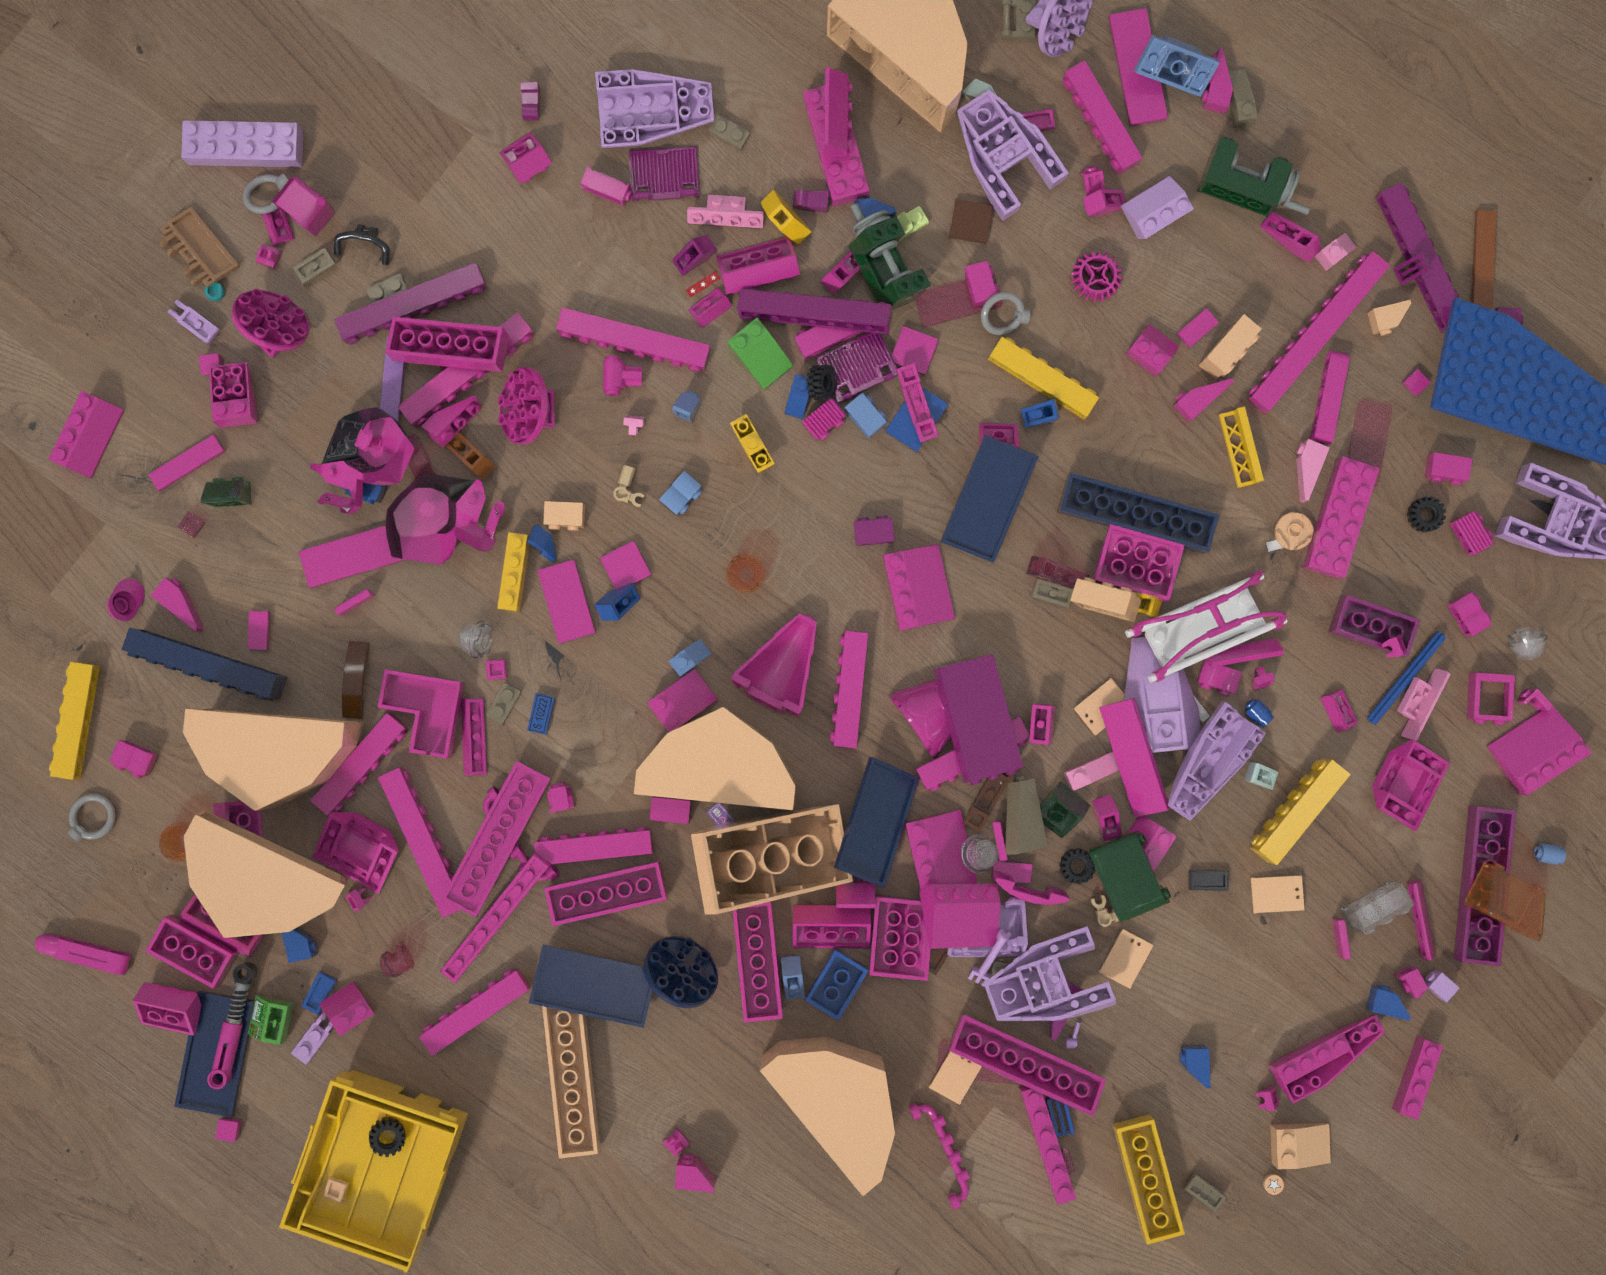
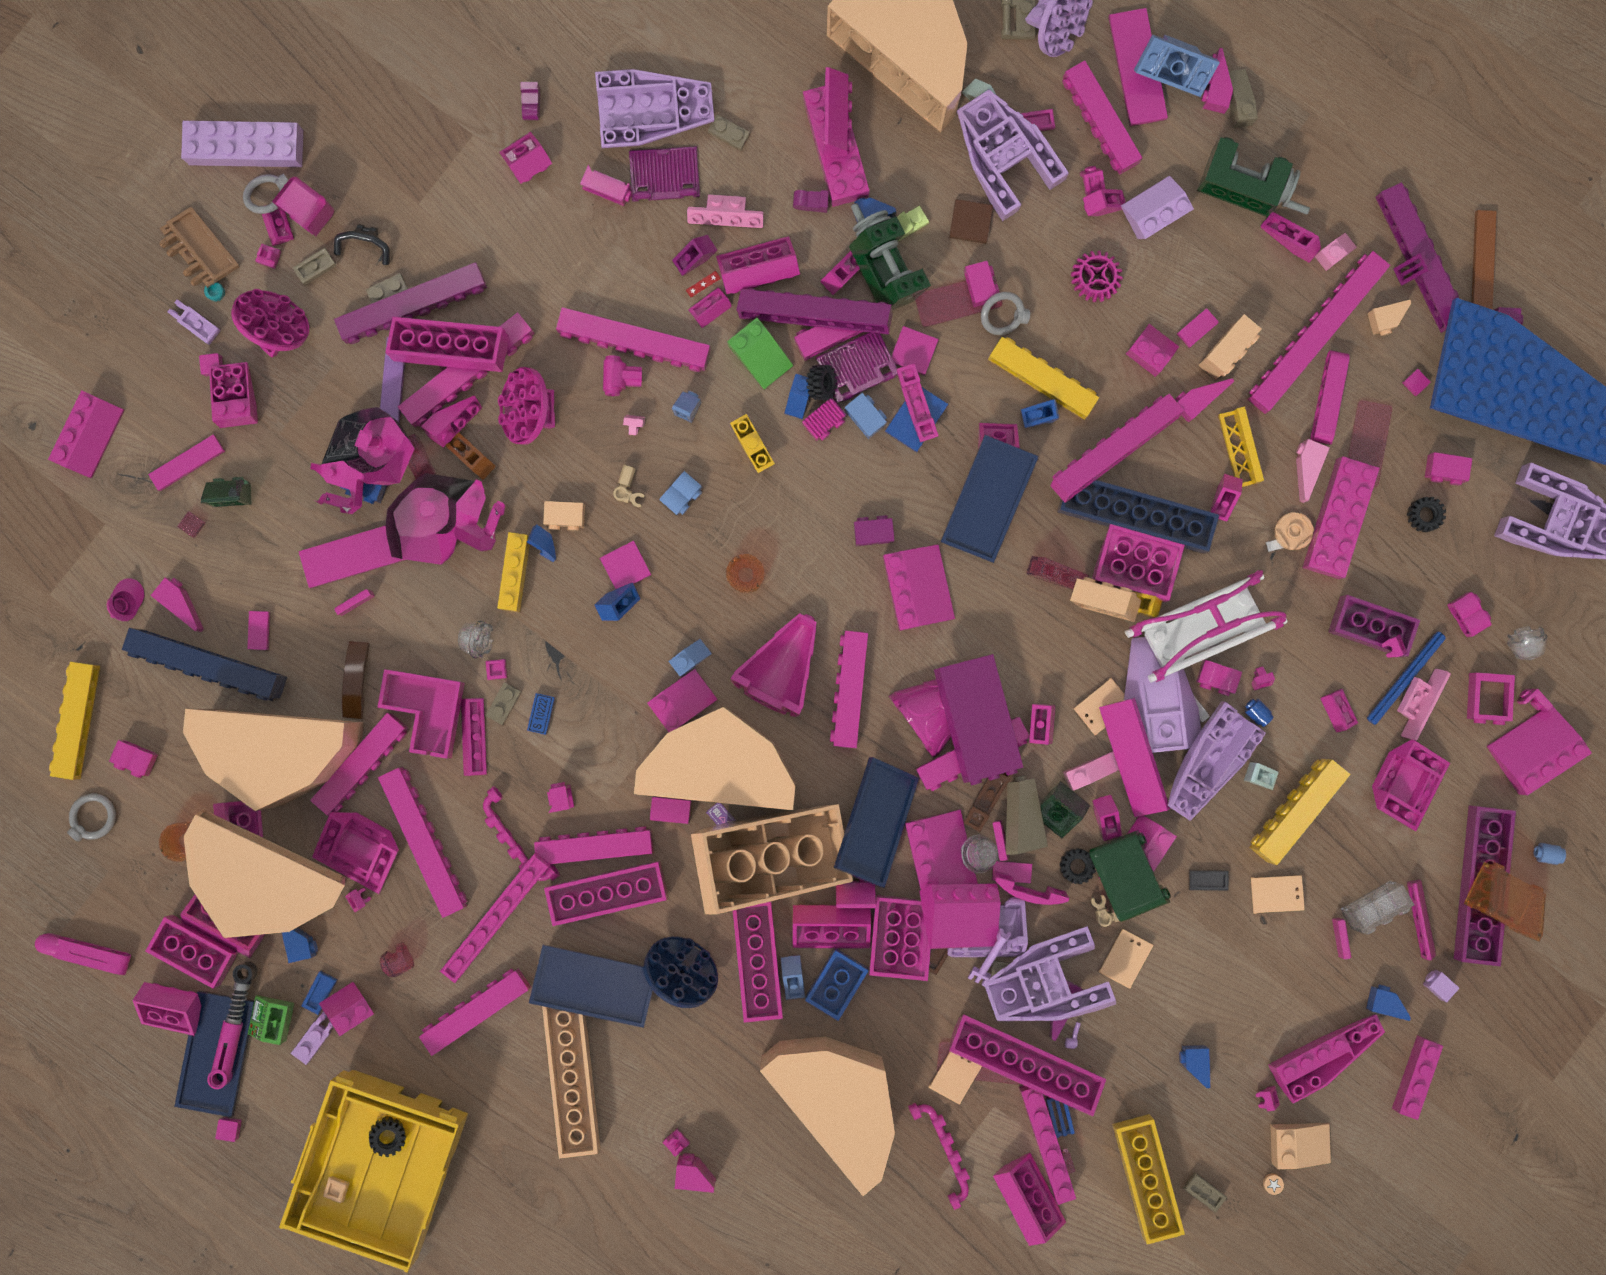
dark pink plate [441,761,551,917] -> none
dark pink tile [537,560,596,644] -> none
yellow slope [760,189,812,245] -> none
dark tan plate [1031,578,1074,608] -> none
dark pink tile [1204,638,1284,667] -> none
dark pink brick [1394,966,1428,998] -> none
dark pink brick [1449,510,1494,556] -> none
none -> dark pink slope [993,1153,1066,1246]
none -> dark pink brick [1050,394,1184,503]
none -> dark pink slope [1210,474,1243,522]

